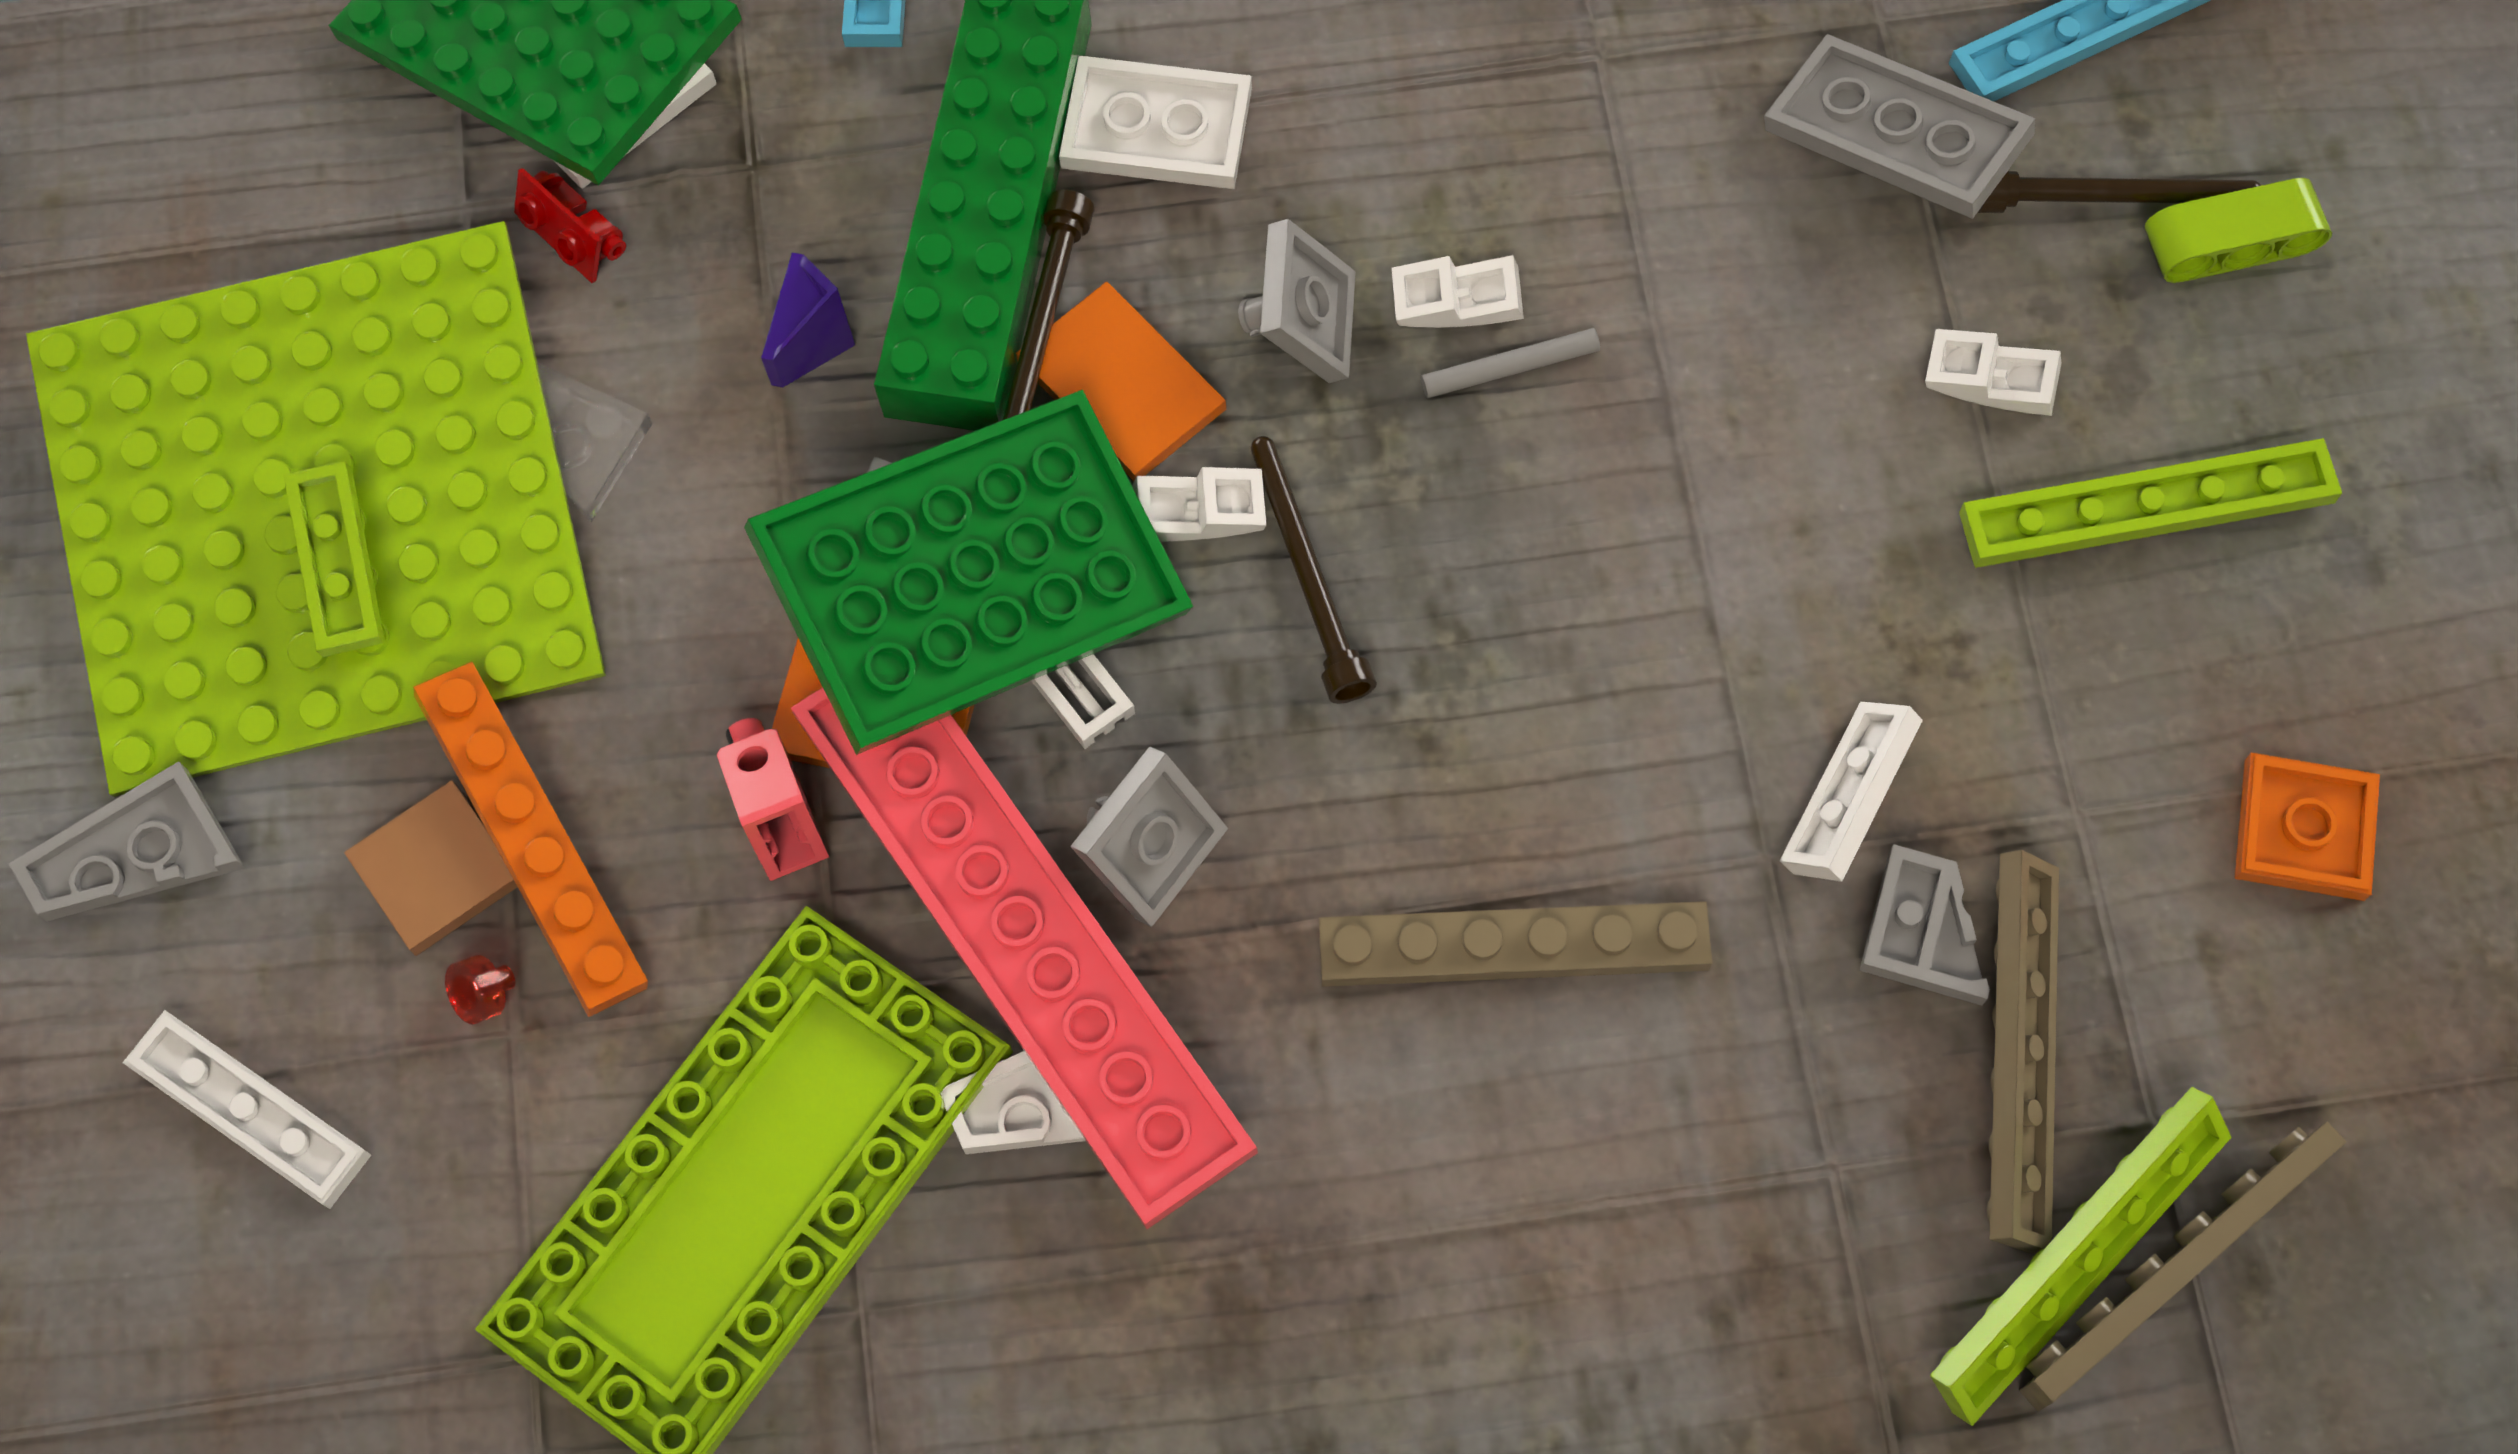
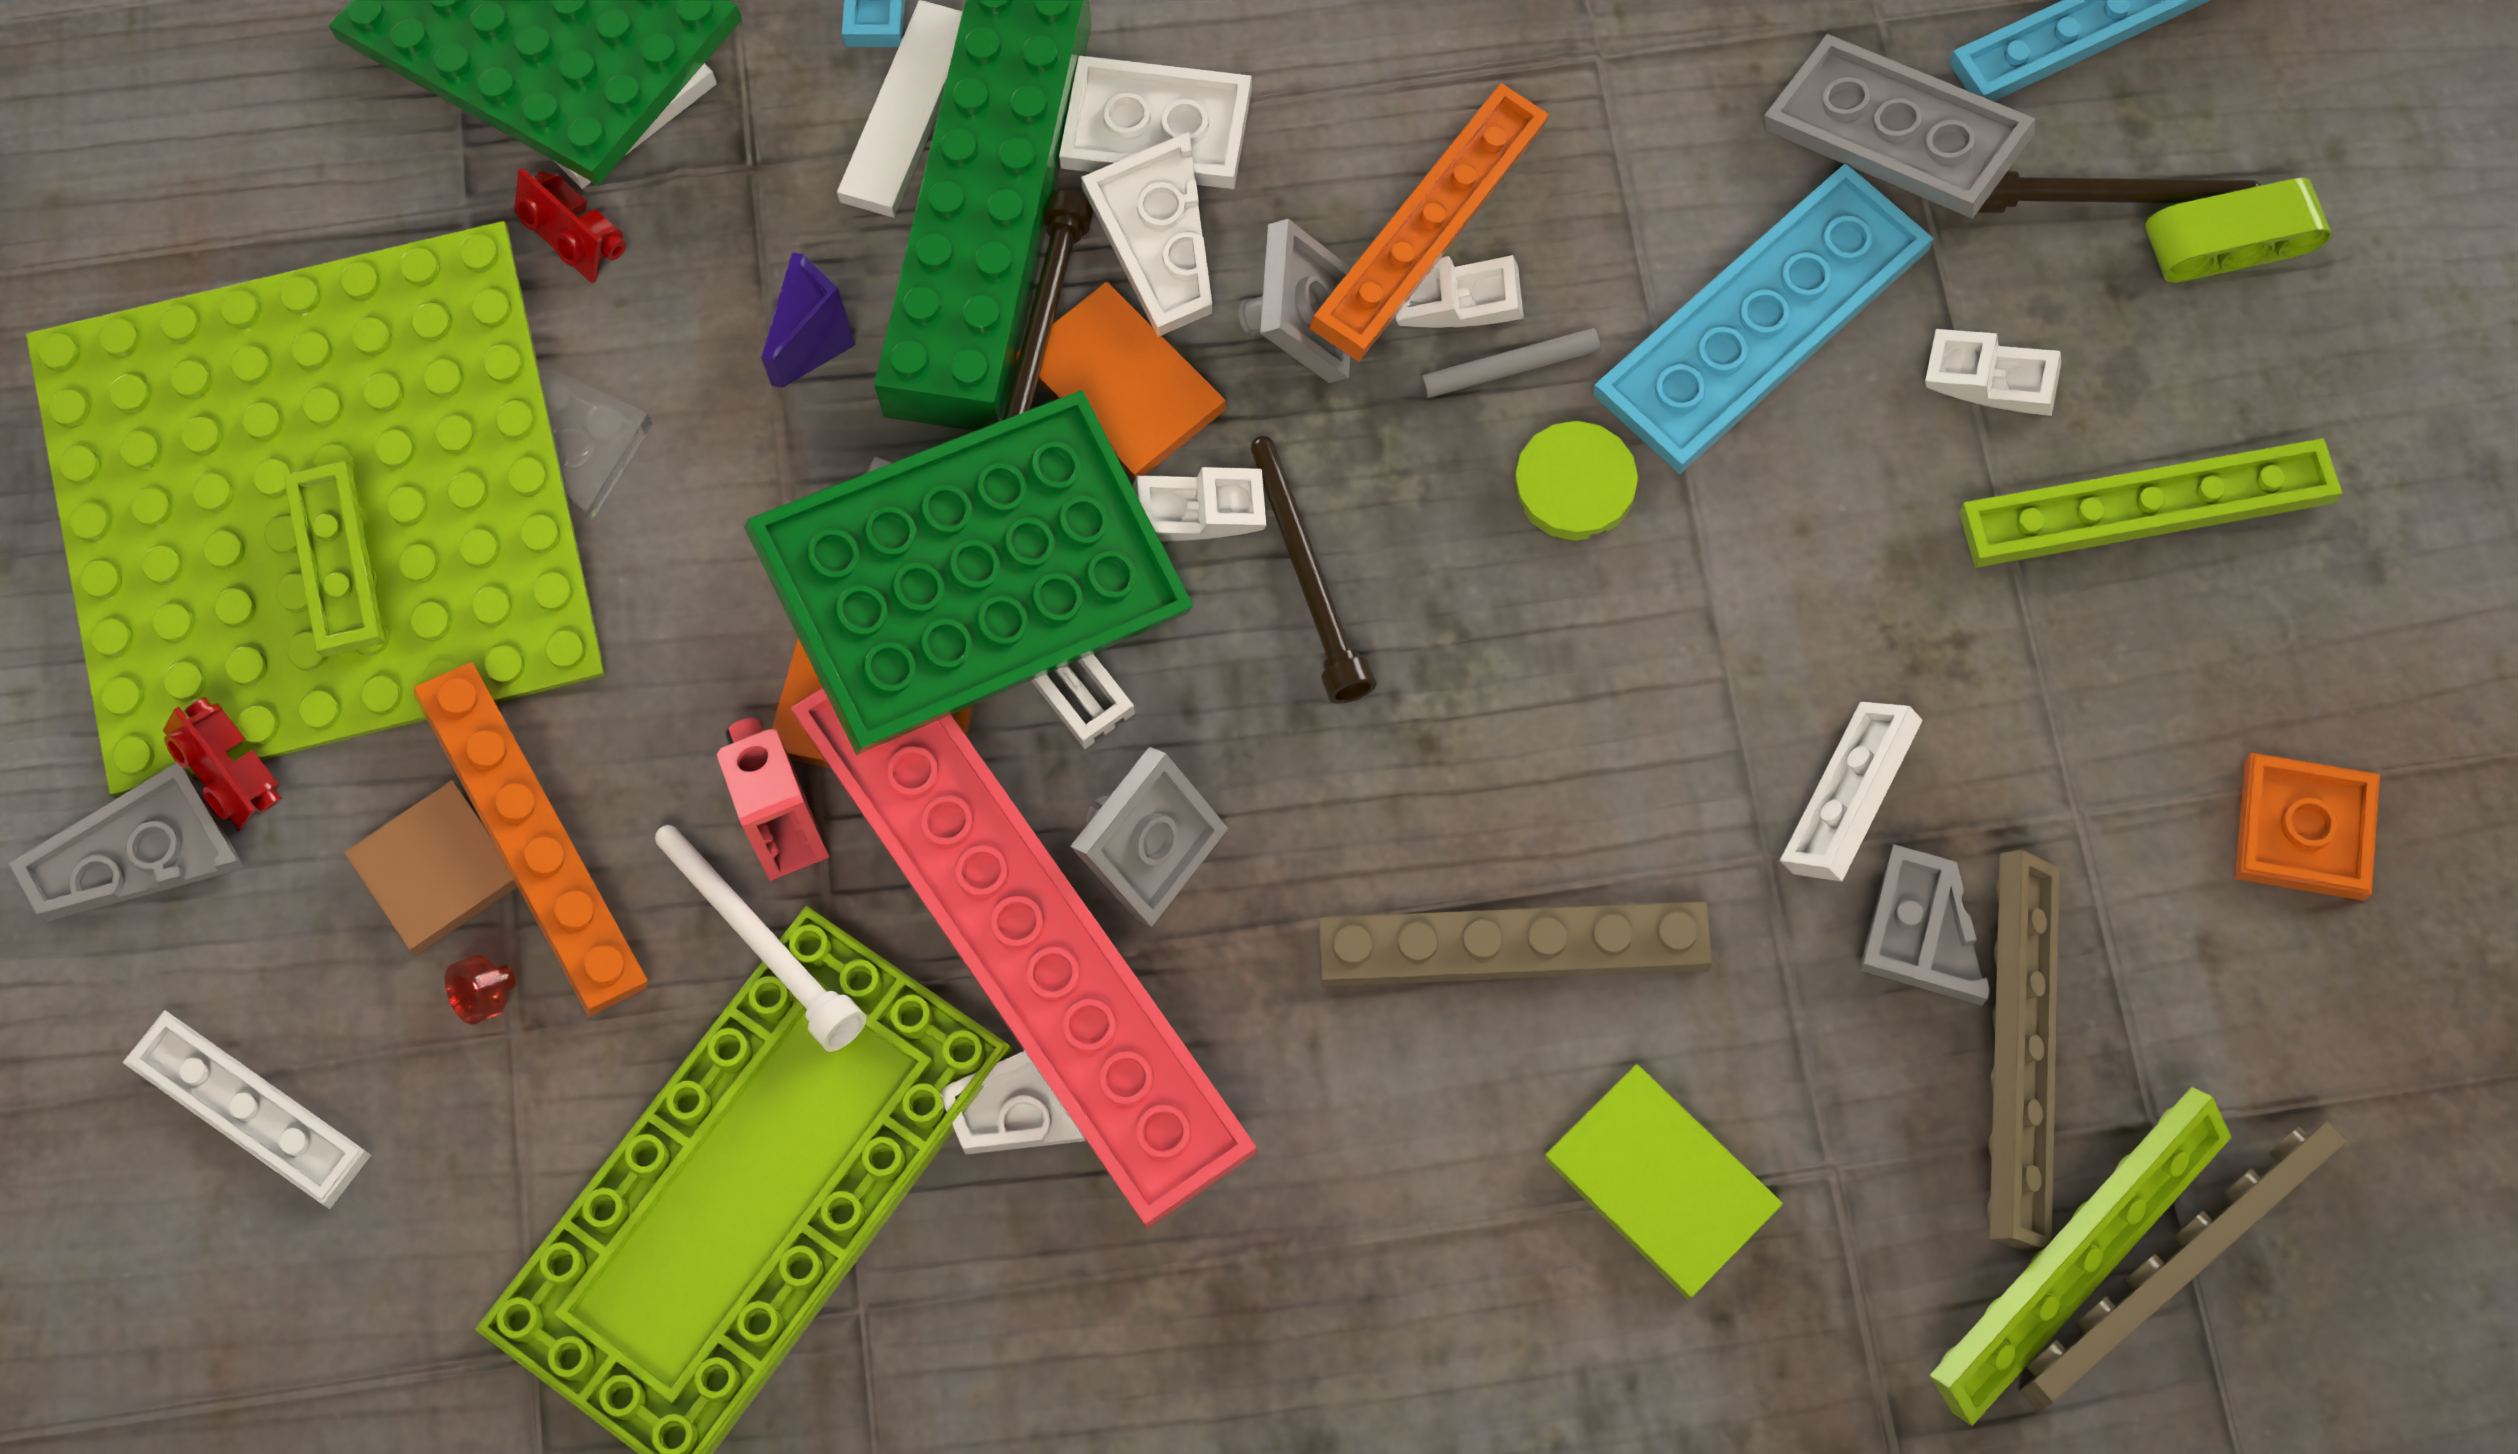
none -> red hinge [163,697,282,832]
none -> white piece [655,825,866,1052]
none -> white tile [837,0,962,218]
none -> white wing [1081,131,1212,337]
none -> orange plate [1309,83,1550,362]
none -> lime tile [1514,421,1638,541]
none -> lime tile [1544,1064,1783,1301]
none -> medium azure plate [1593,163,1934,475]

